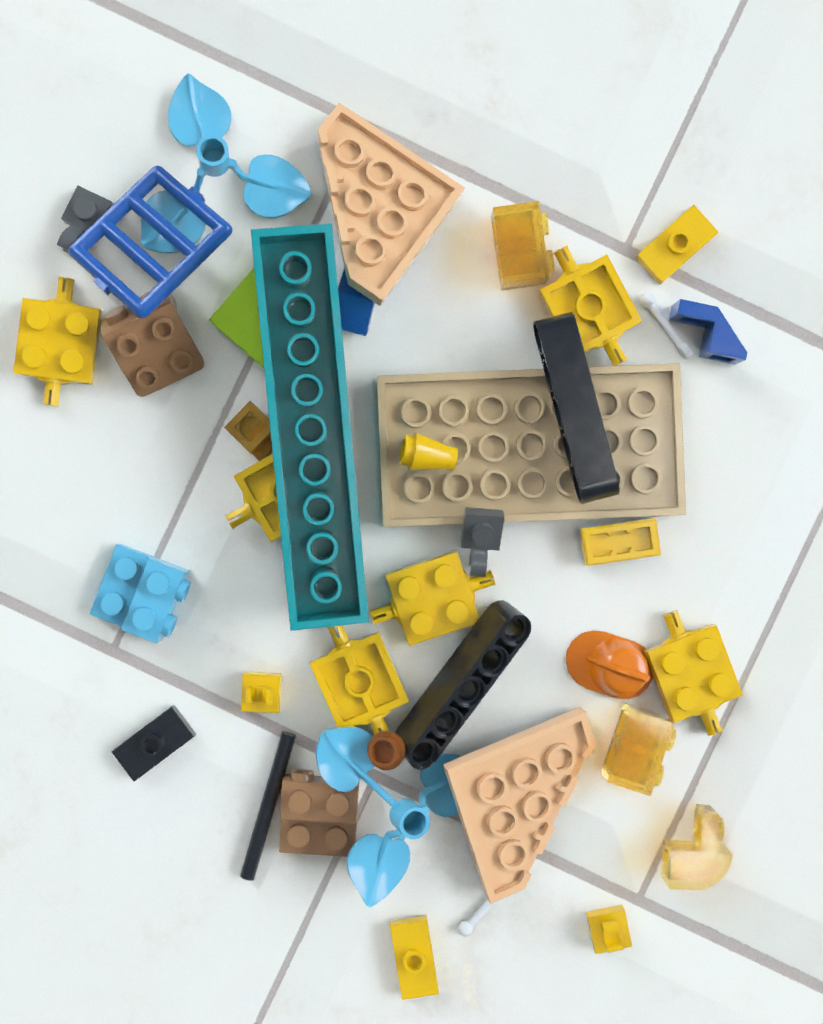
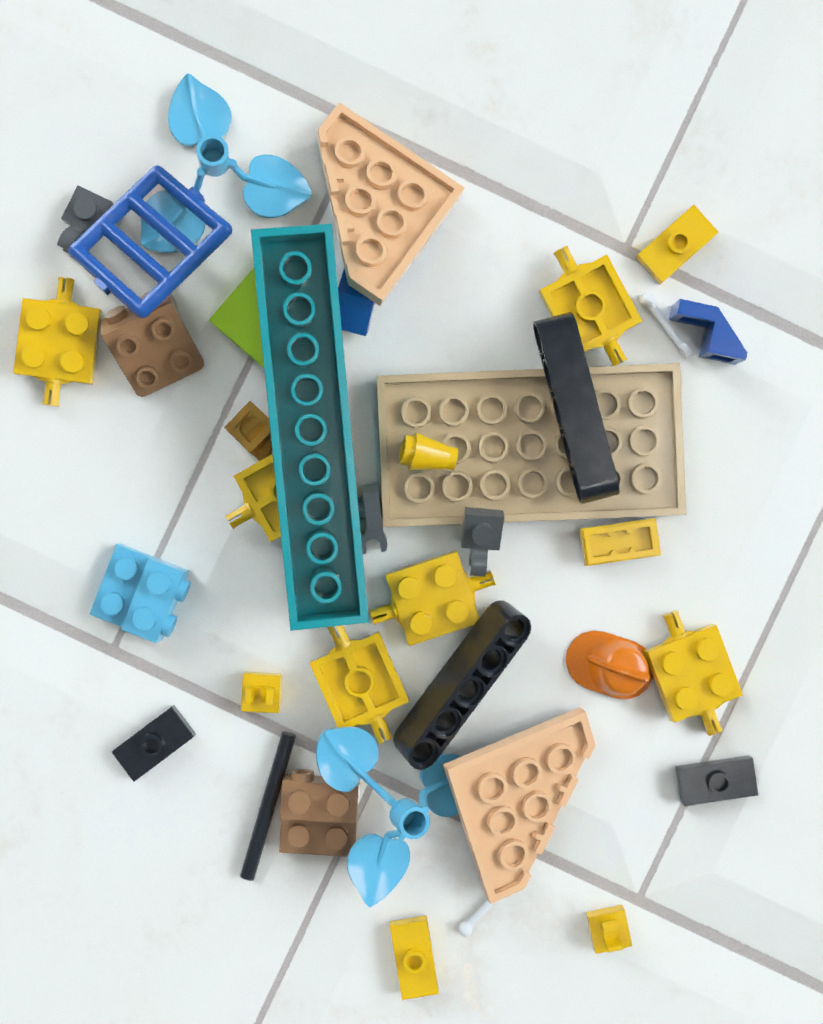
dark orange plate [367,731,406,770] -> none
clear yellow brick [490,201,554,291] -> none
clear yellow brick [601,702,676,796] -> none
clear yellow brick [661,804,733,890] -> none
none -> dark grey plate [357,483,387,554]
none -> plate [675,755,758,806]

